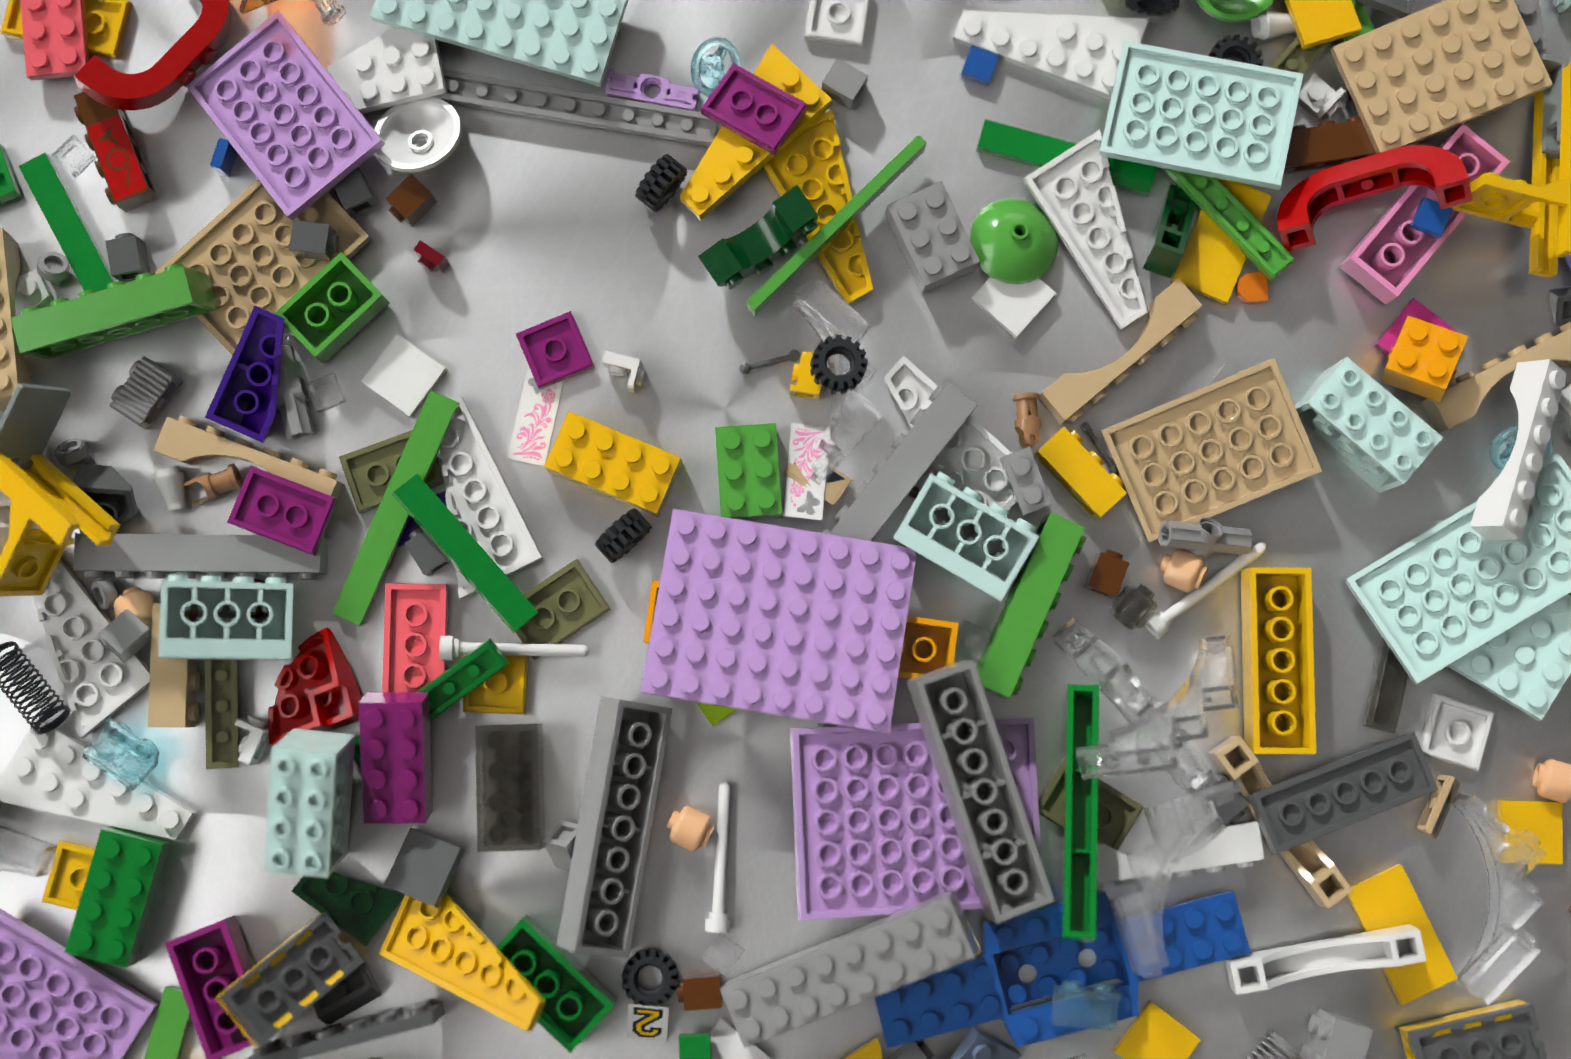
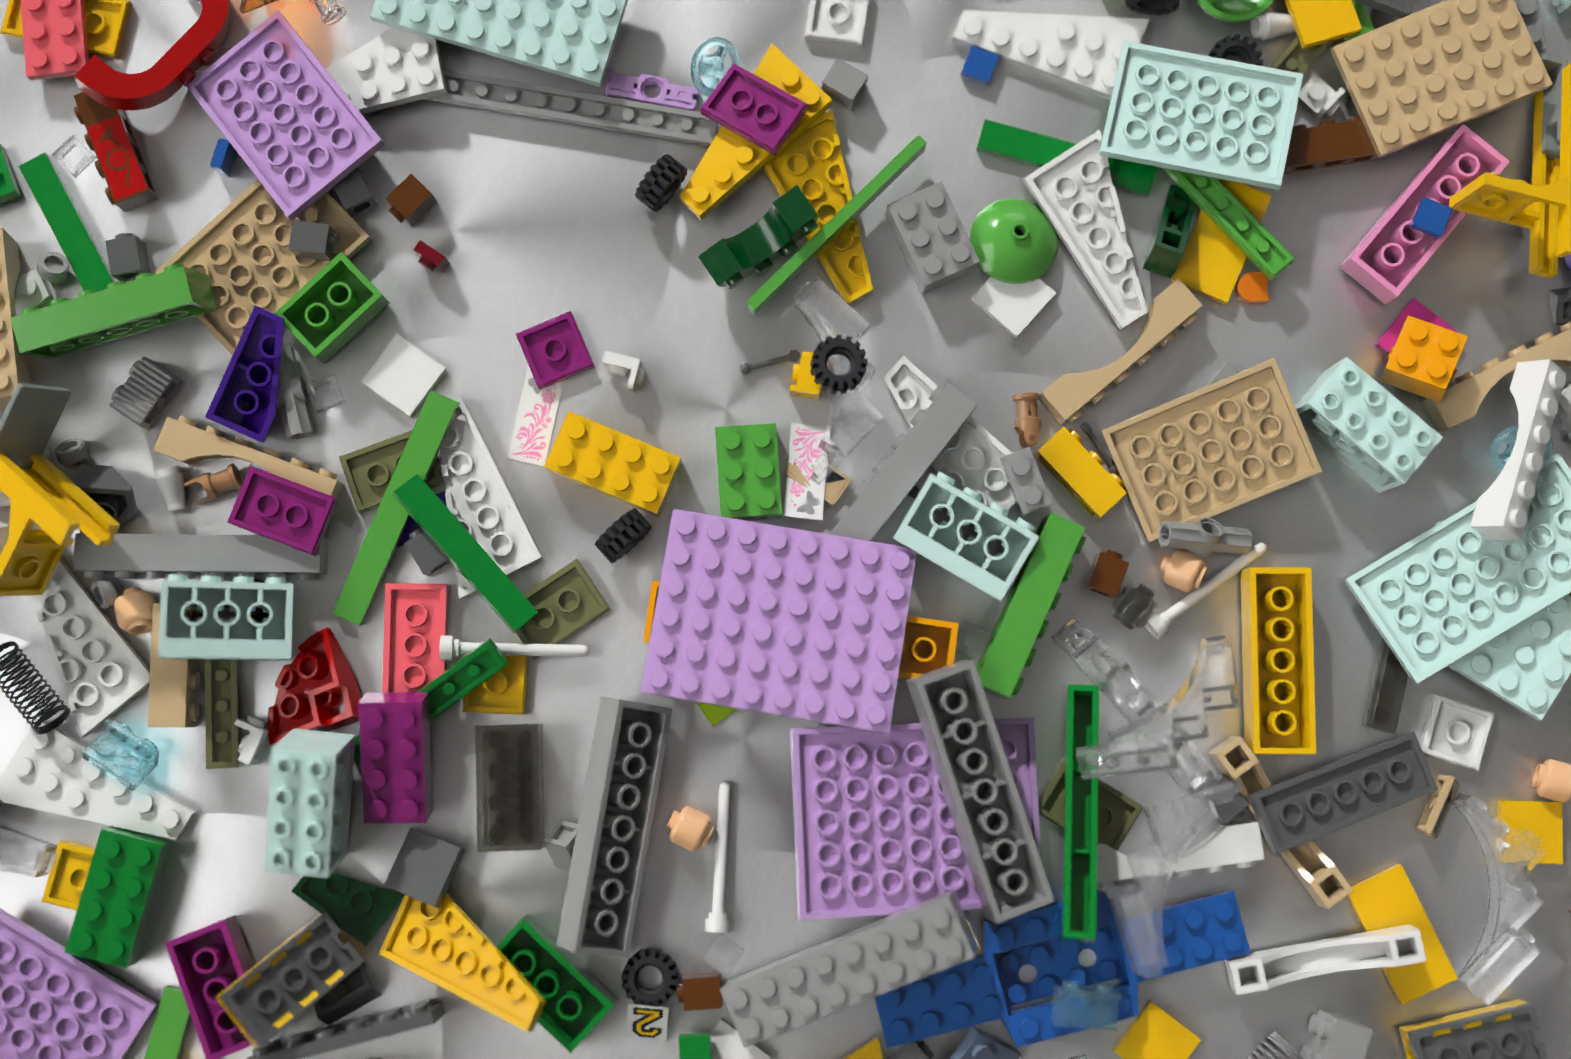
light grey panel [98,609,151,663] -> none
white dish [374,97,462,172] -> none
red arch [1277,145,1473,252] -> none

